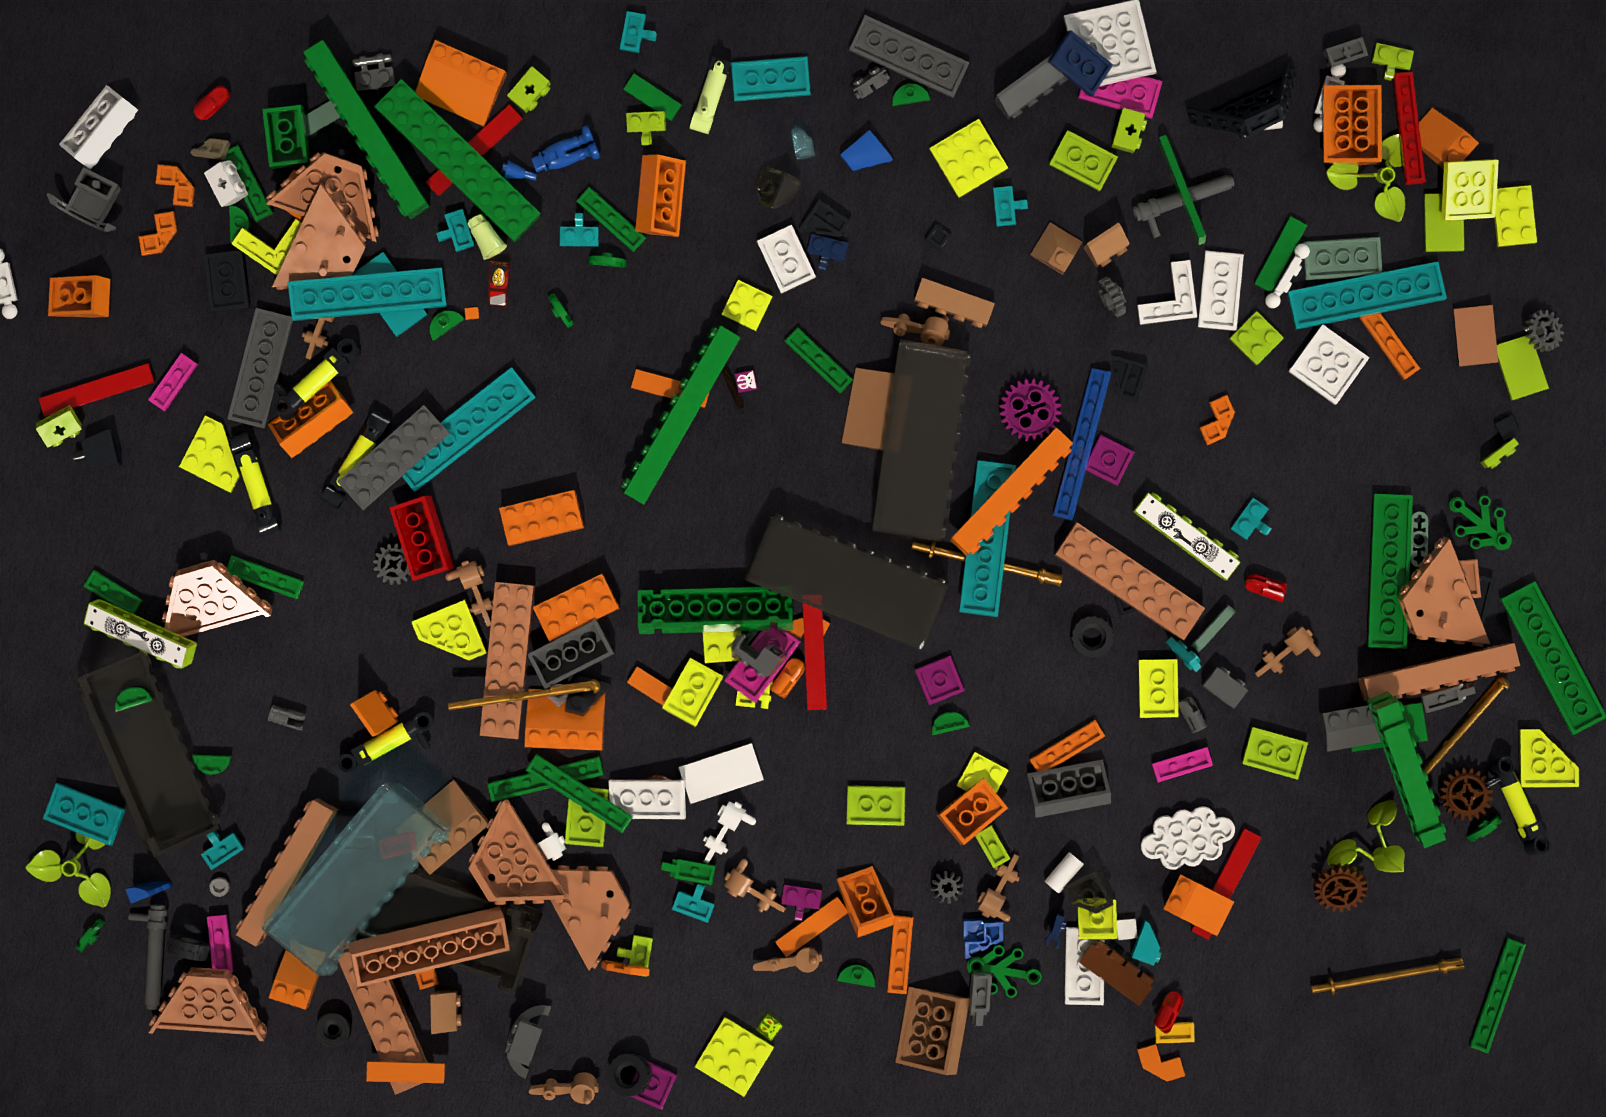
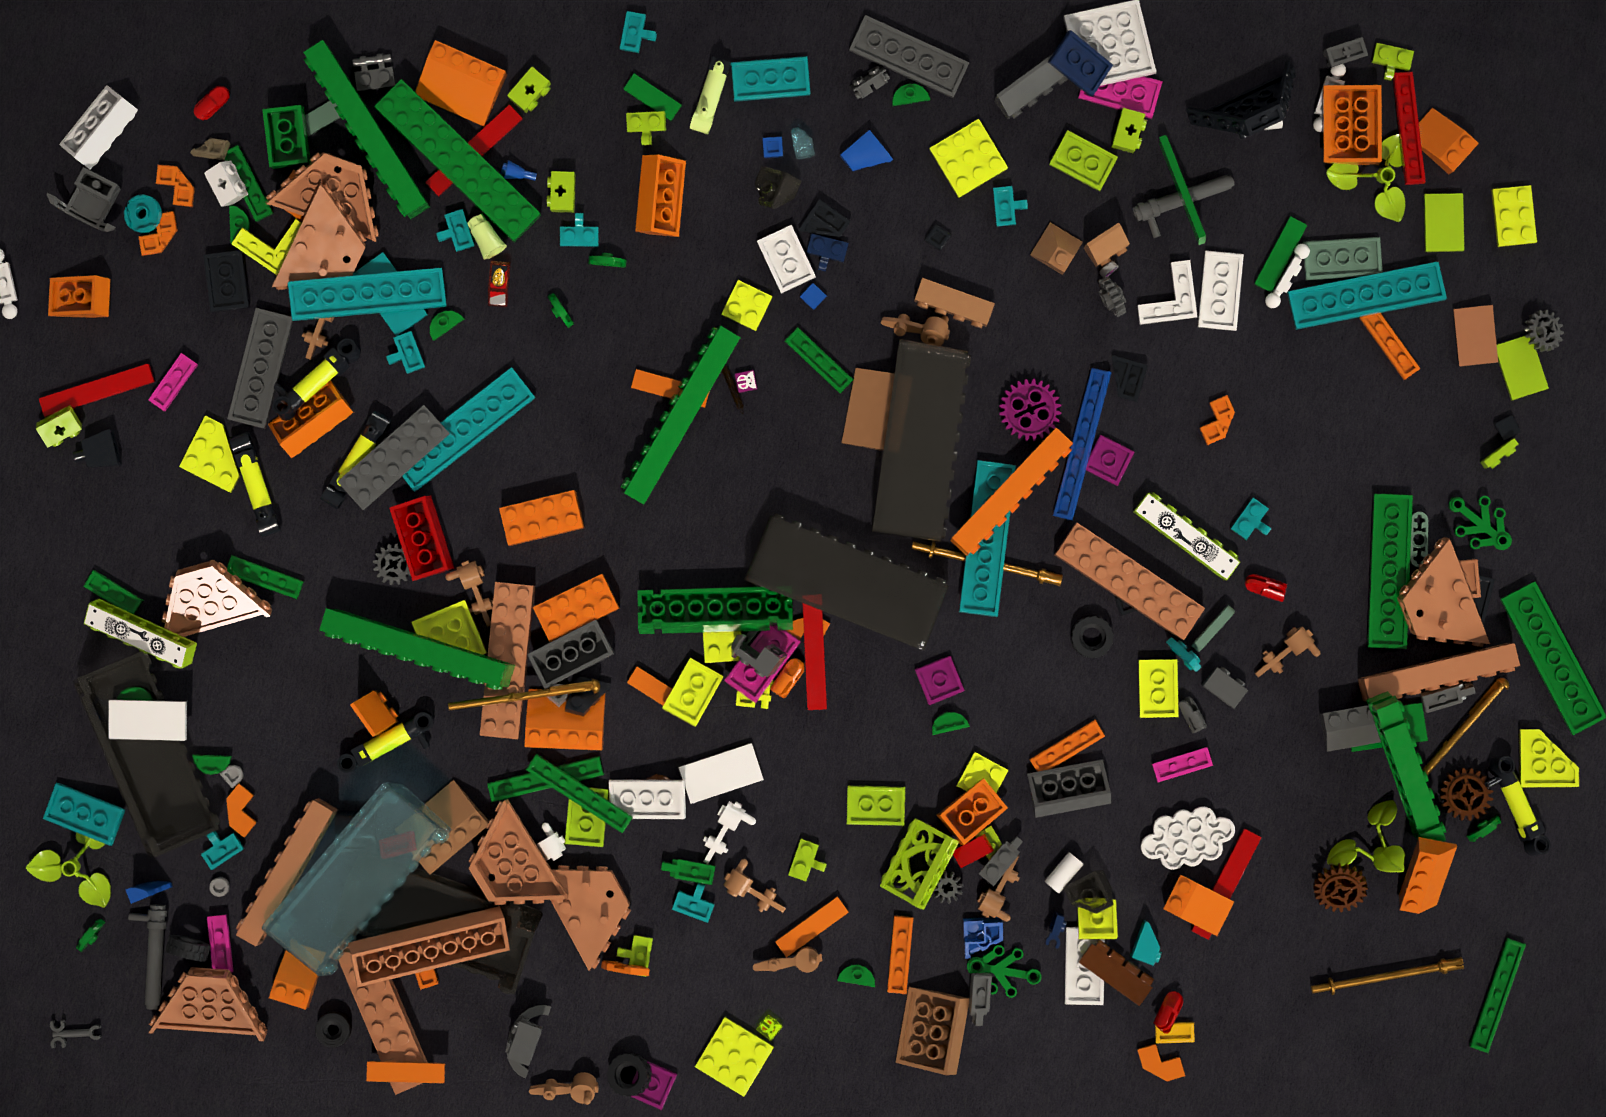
dark grey hinge [268,705,306,730] -> none
medium nougat slope [430,990,462,1034] -> none
orange window [465,307,479,320] -> none
blue piece [531,124,601,172] -> none
green tile [577,187,646,252] -> none
magenta plate [781,885,822,921] -> none
orange slope [837,866,894,938] -> none
white tile [1117,918,1138,940] -> none
lime plate [1229,311,1284,366] -> none
lime plate [1241,727,1308,780] -> none
white plate [1288,324,1369,405] -> none
neon yellow plate [1441,159,1498,220] -> none
none -> dark grey bar [50,1020,102,1048]
none -> white tile [109,699,187,741]
none -> teal tile [124,194,162,233]
none -> light grey tile [220,765,244,788]
none -> orange tile [226,783,257,838]
none -> green brick [320,608,515,690]
none -> teal plate [386,331,425,374]
none -> lime brick [547,171,576,213]
none -> blue tile [763,137,783,158]
none -> lime plate [788,839,827,881]
none -> blue tile [800,283,827,310]
none -> lime fence [880,818,959,910]
none -> red tile [953,834,994,868]
none -> dark grey hinge [978,836,1023,886]
none -> light grey tile [1099,261,1118,278]
none -> orange slope [1399,837,1457,914]

